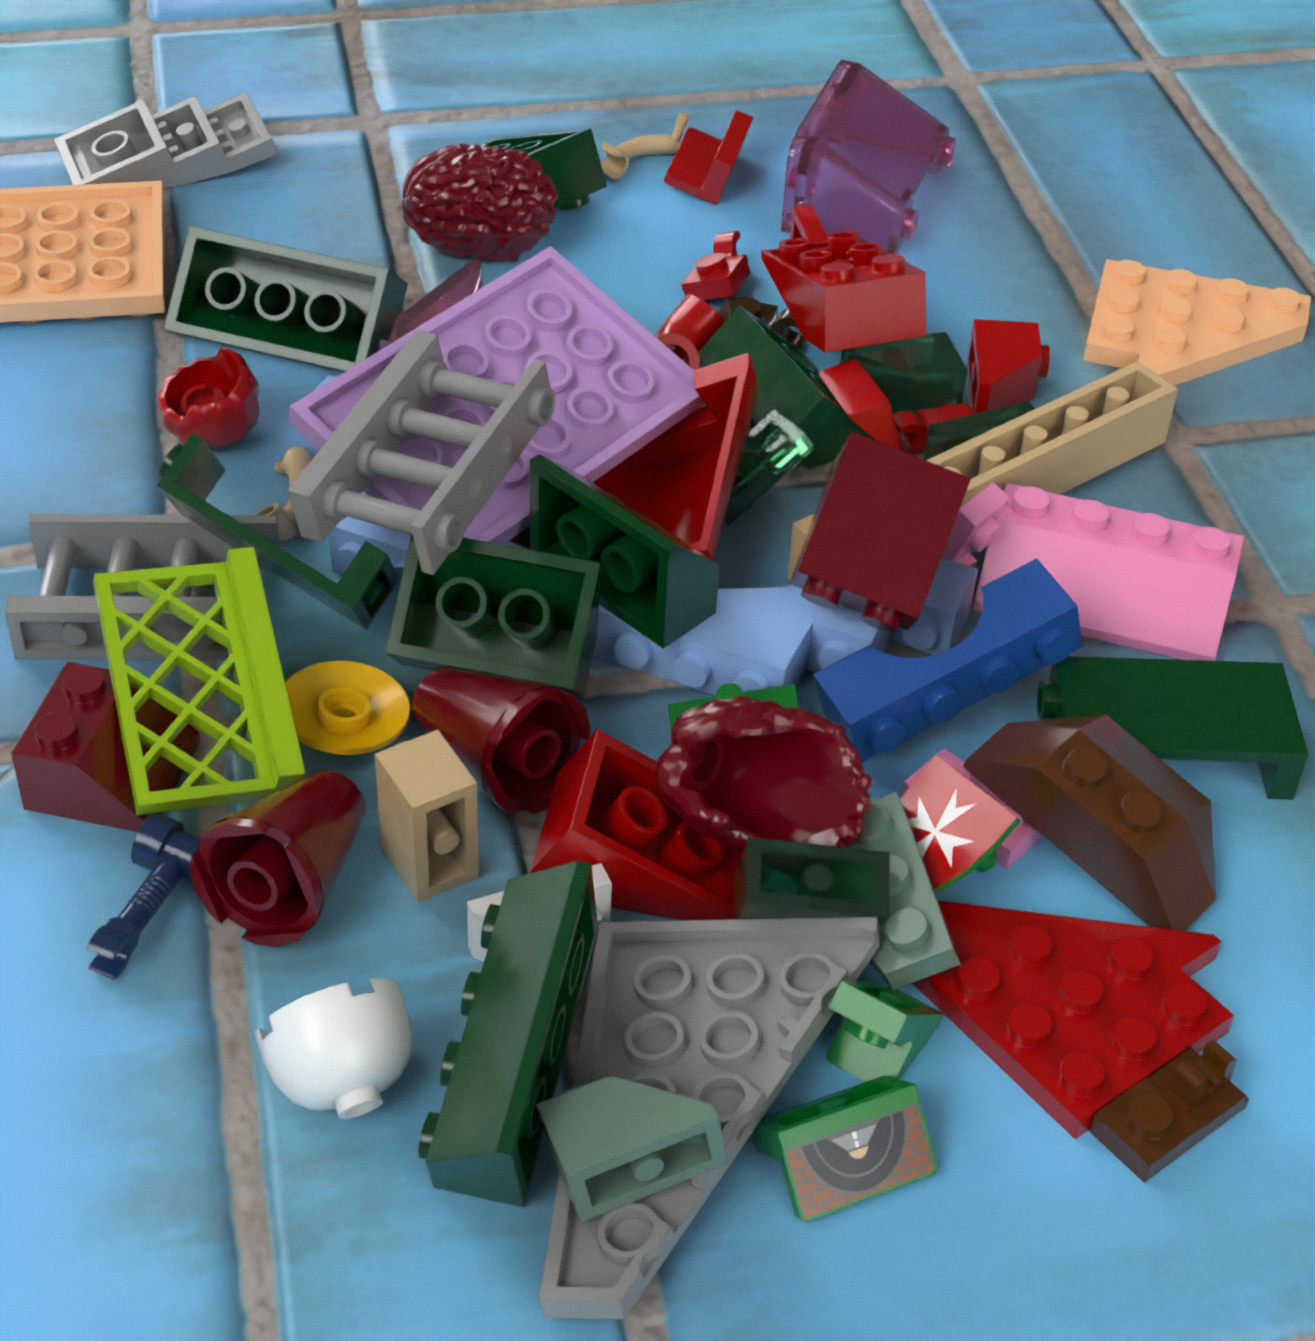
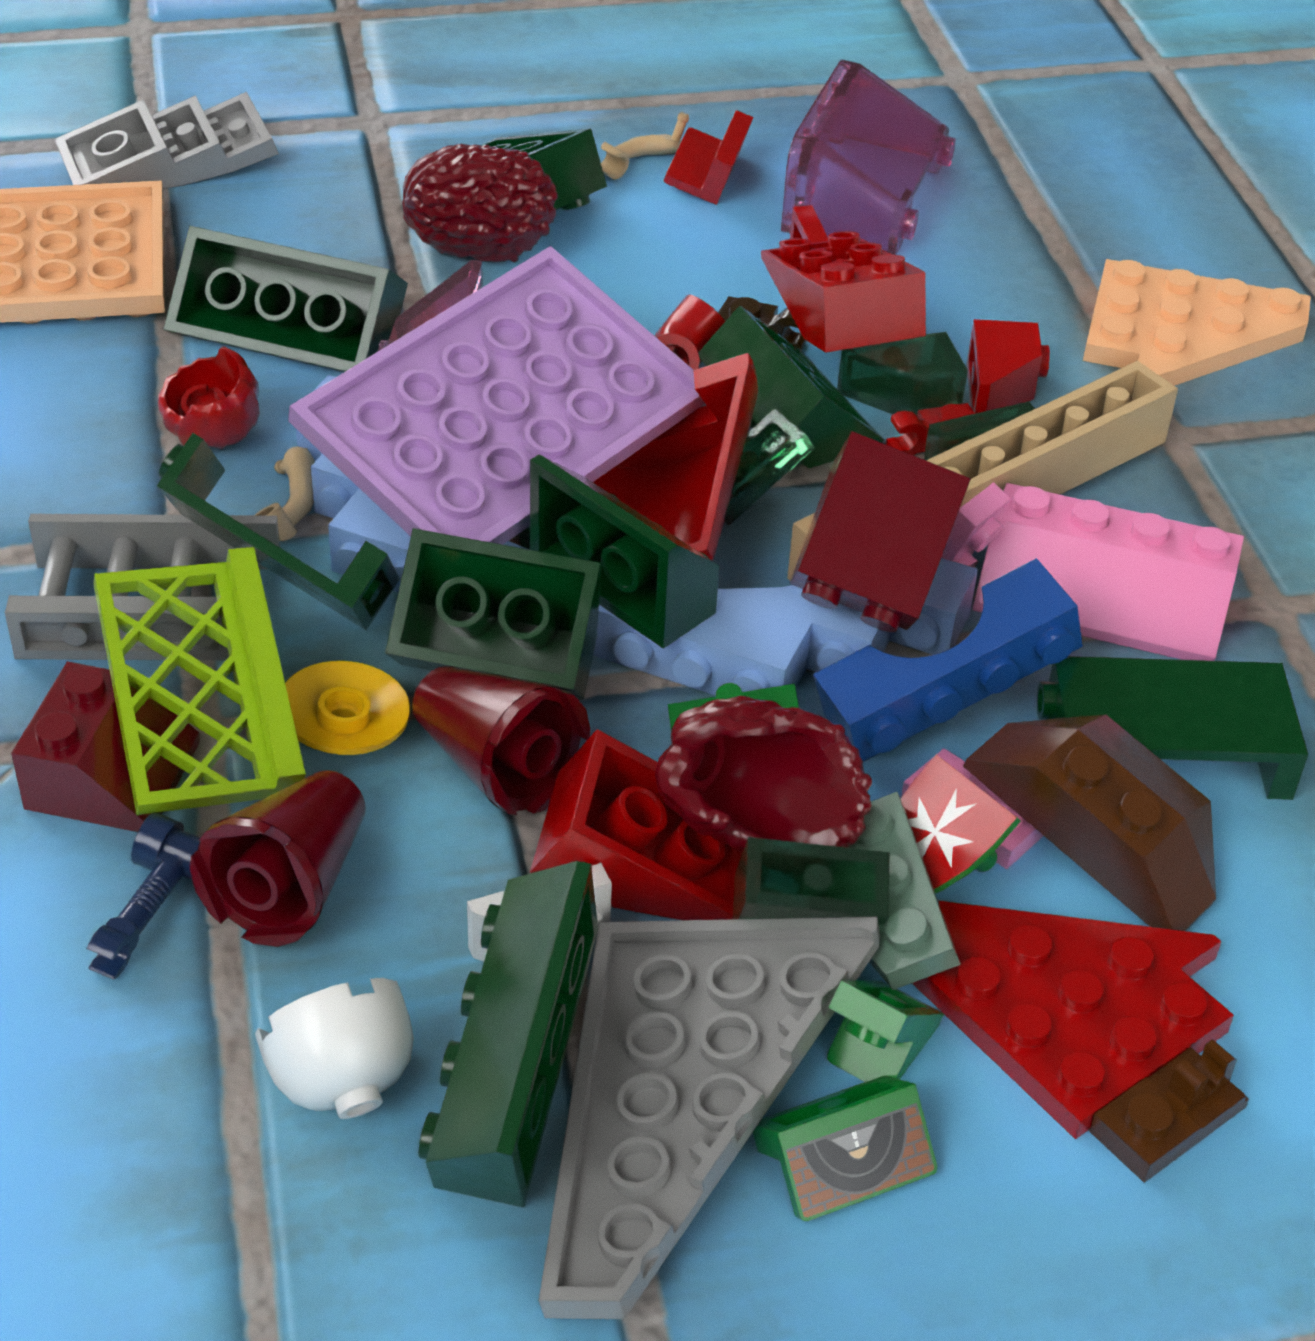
light grey fence [287,329,555,575] -> none
tan brick [374,729,479,903] -> none
sand green slope [536,1075,728,1223] -> none
red plate [681,231,751,301] -> none
red slope [818,358,901,450] -> none

